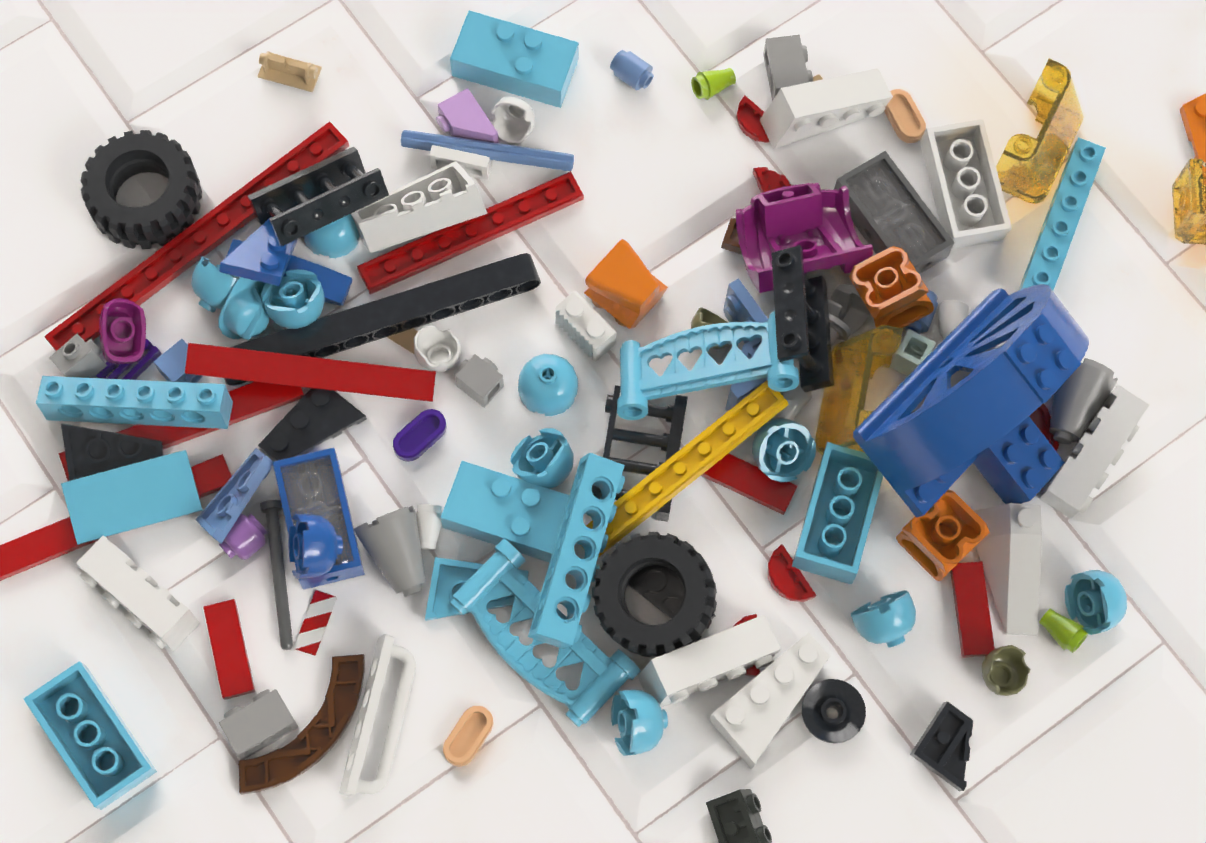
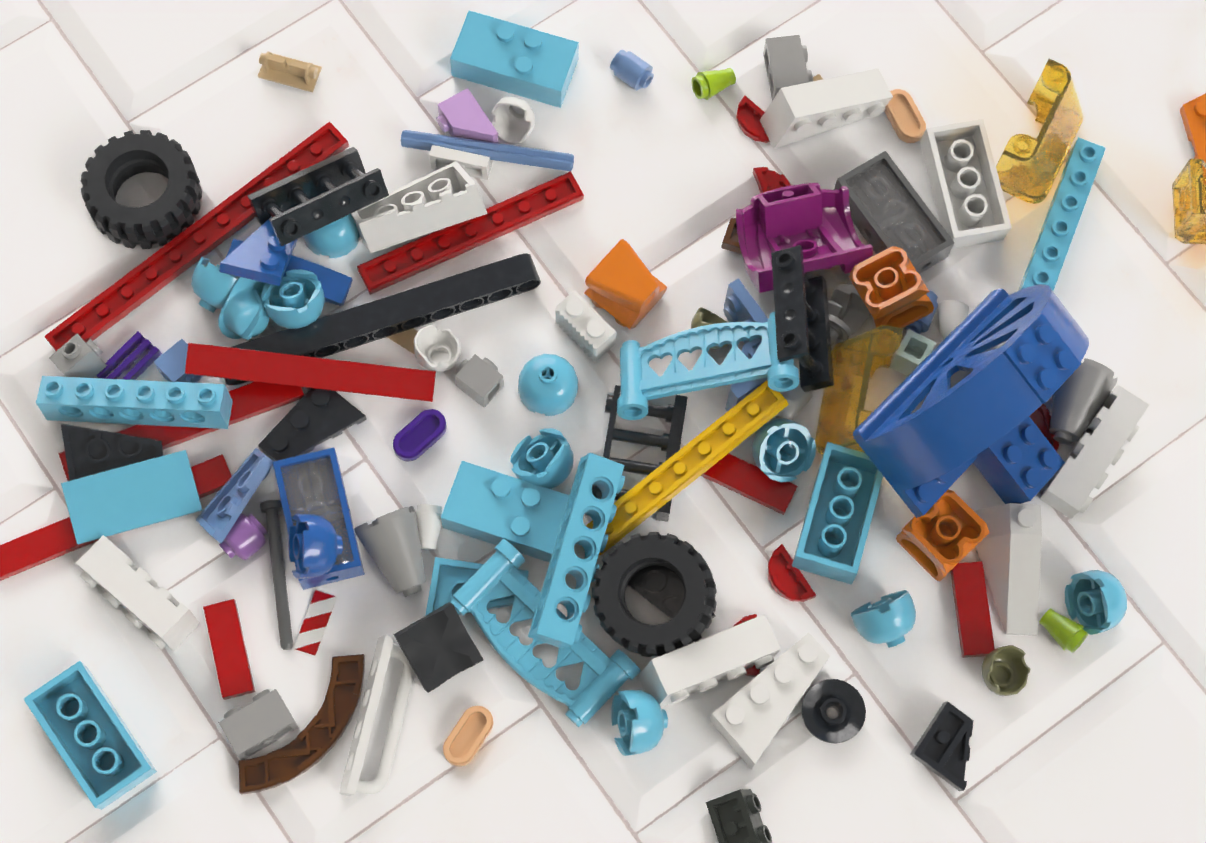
magenta piece [99,298,146,364] -> none
none -> black brick [393,602,484,693]

